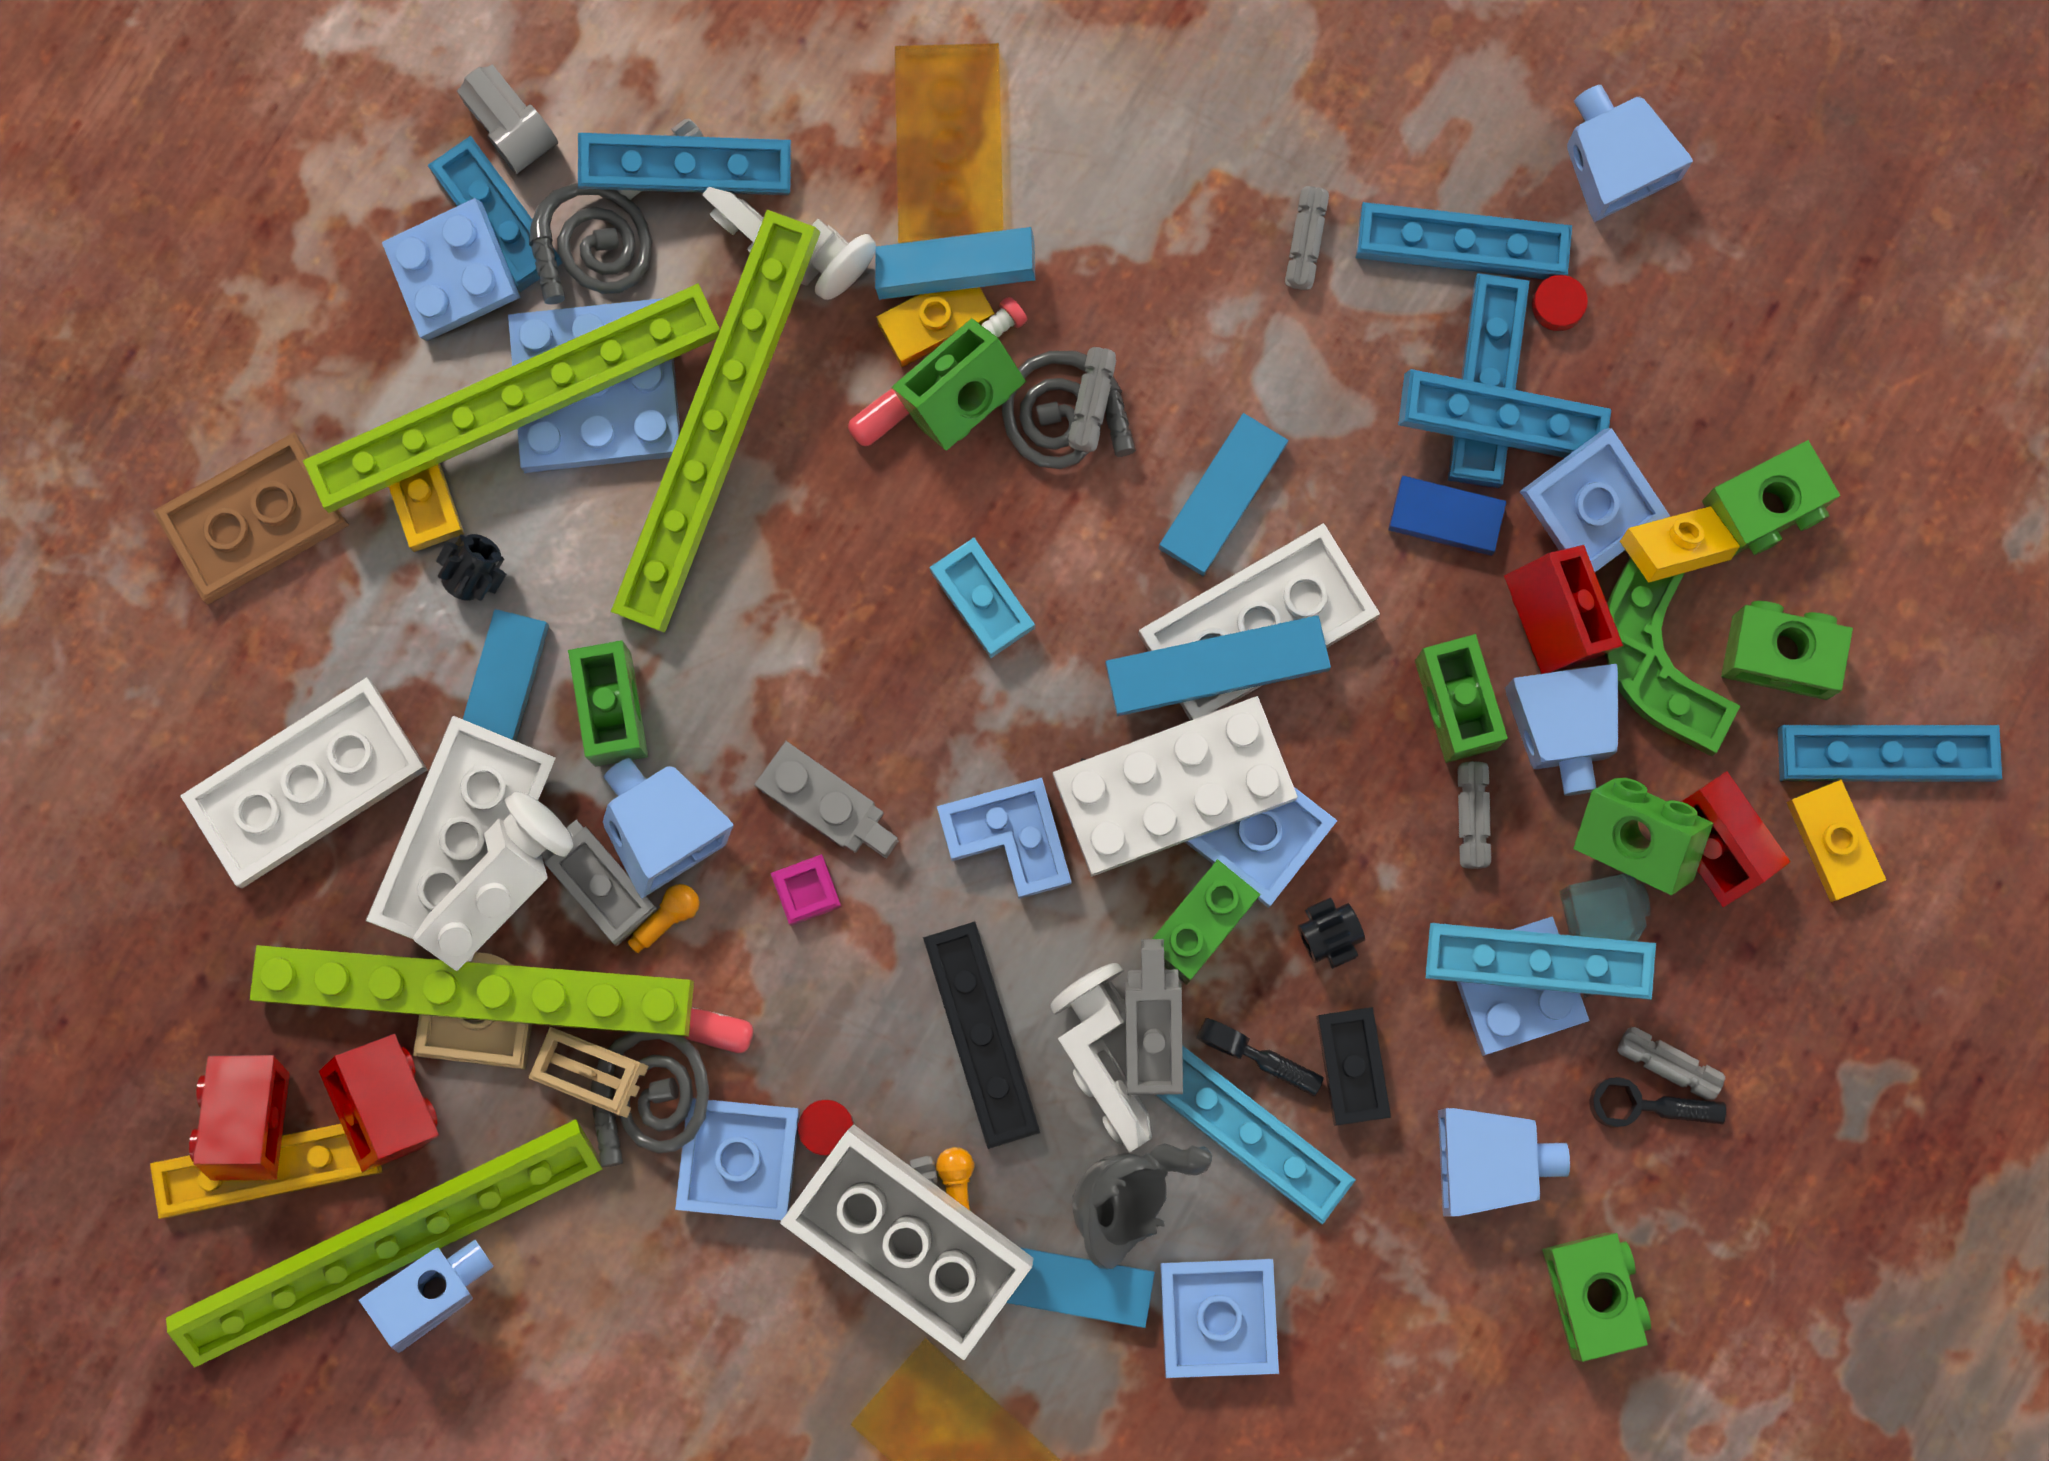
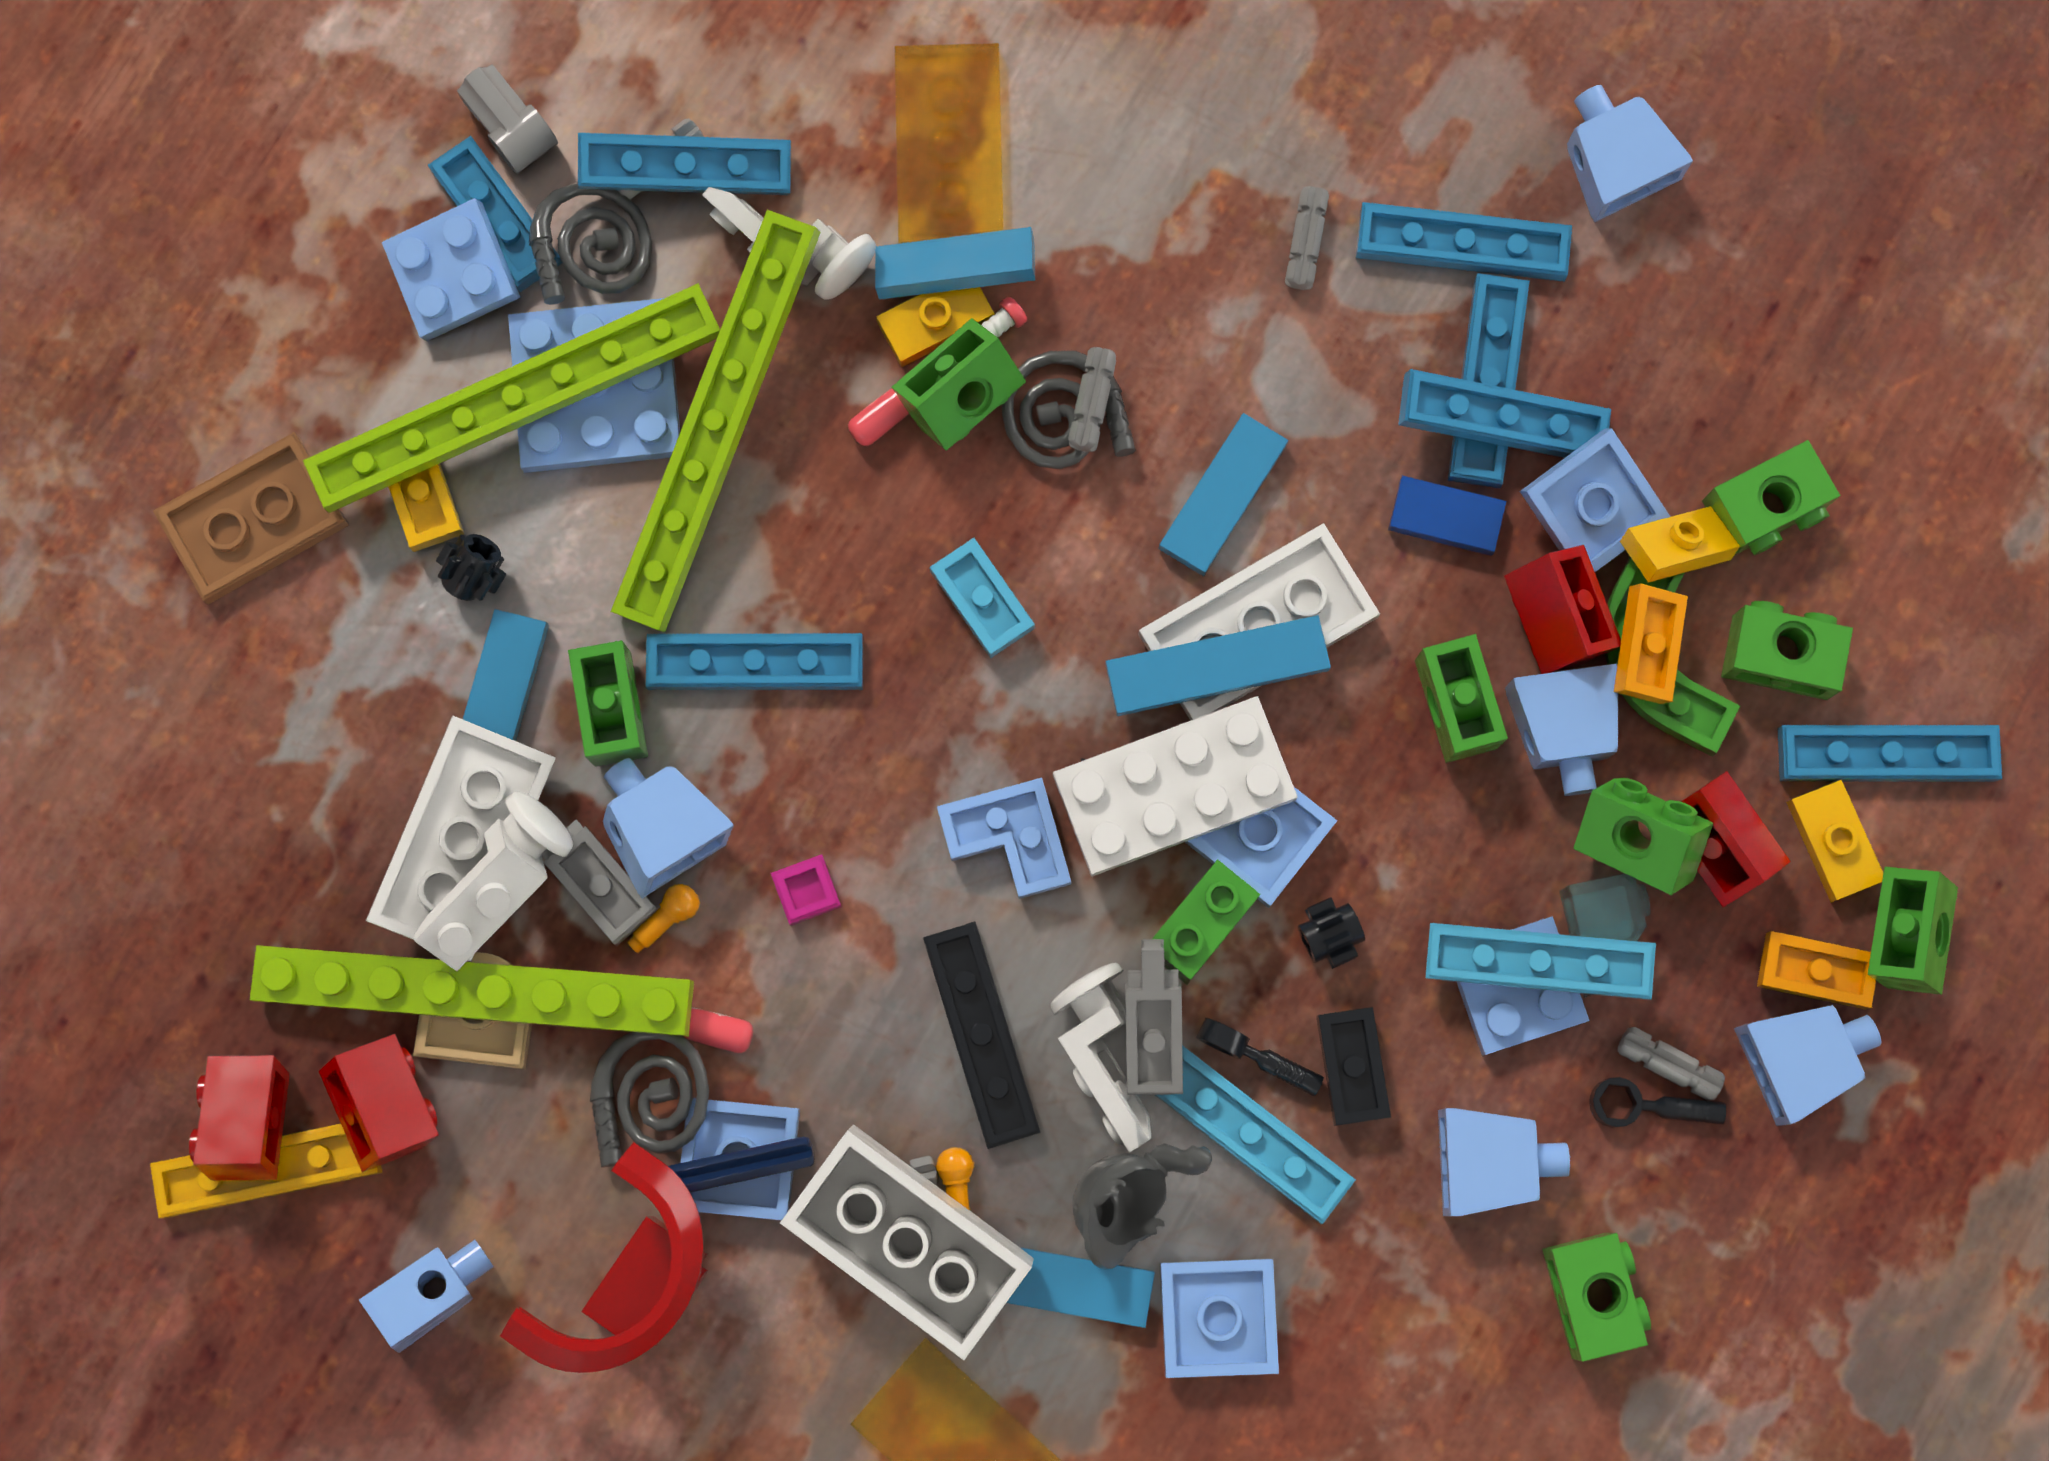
lime plate [166,1119,602,1368] -> none
white plate [180,677,428,889] -> none
tan tile [529,1027,649,1118] -> none
light grey hinge [754,741,899,859] -> none
red tile [798,1100,854,1156] -> none
light grey axle [1458,761,1491,869] -> none
red tile [1532,275,1588,331] -> none
none -> red piece [500,1142,708,1373]
none -> dark azure tile [646,633,863,690]
none -> dark blue axle [668,1136,815,1193]
none -> light orange plate [1613,583,1688,704]
none -> light blue torso [1734,1005,1882,1126]
none -> light orange plate [1757,931,1876,1009]
none -> bright green brick [1868,867,1958,995]

